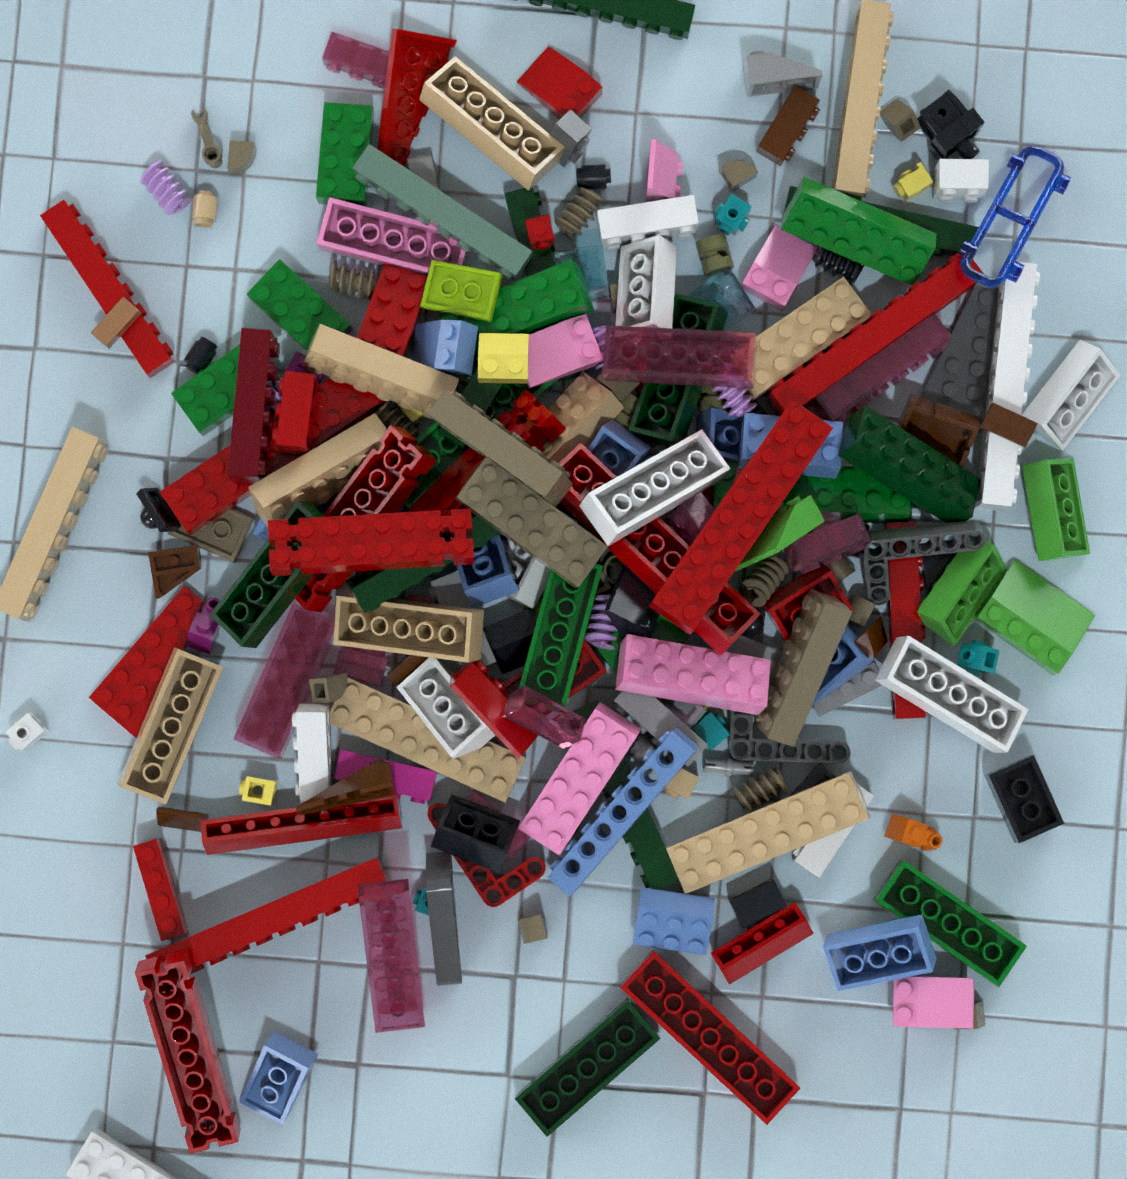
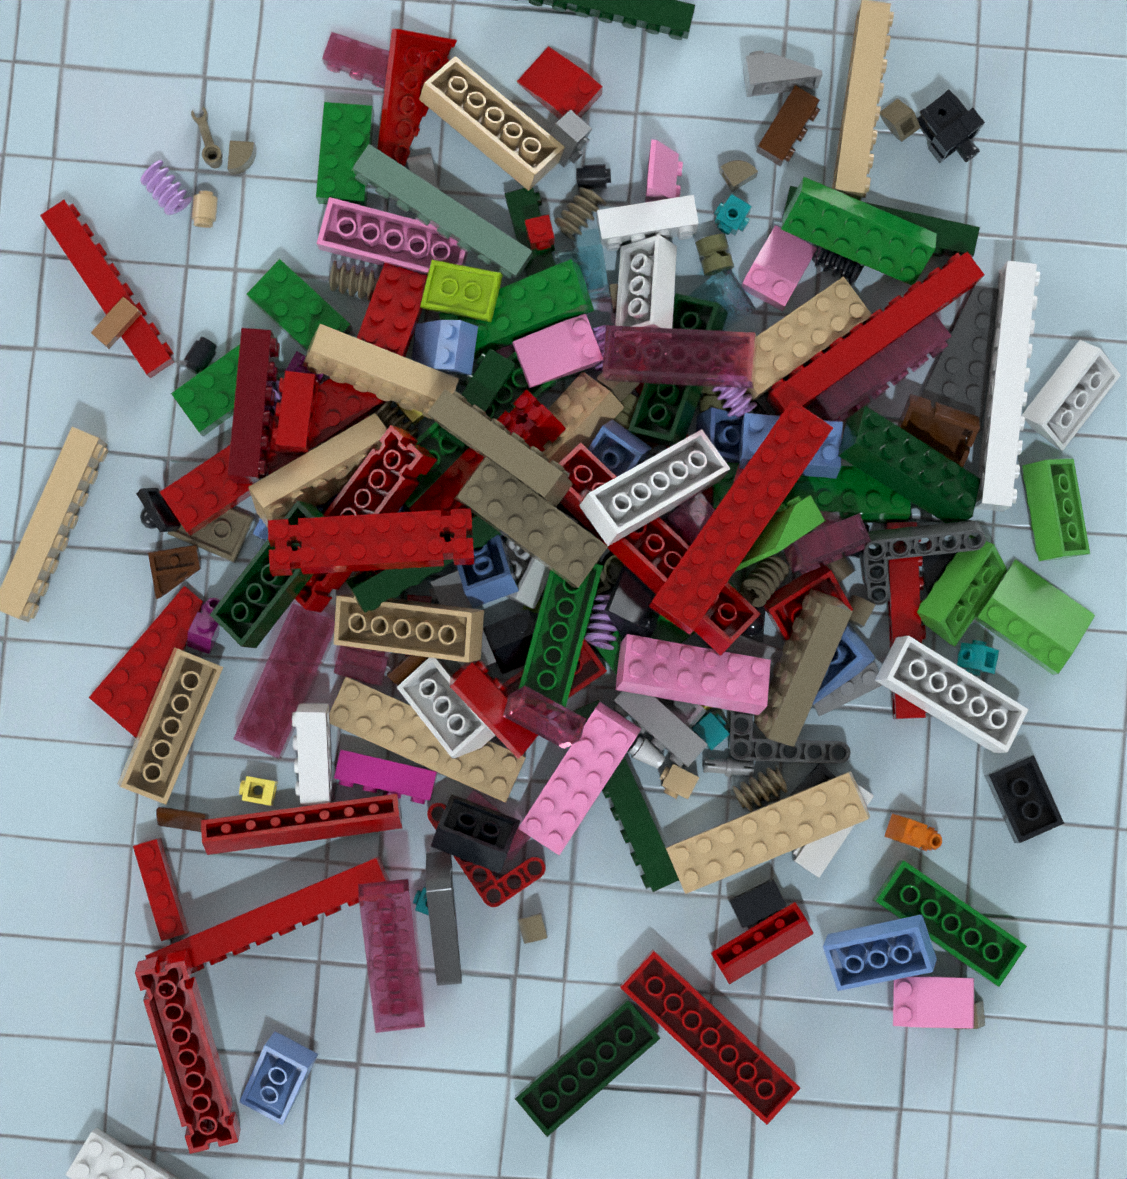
white brick [6,713,49,751] -> none
reddish brown wedge [296,759,396,815] -> none
dark tan brick [309,673,348,703] -> none
light yellow slope [478,333,529,384] -> none
medium blue brick [548,728,699,897] -> none
medium blue brick [633,888,715,955] -> none
reddish brown slope [855,616,888,659] -> none
light yellow brick [893,162,933,202] -> none
white brick [933,159,989,203] -> none
clear blue bar [959,146,1072,287] -> none
reddish brown slope [980,403,1038,448] -> none

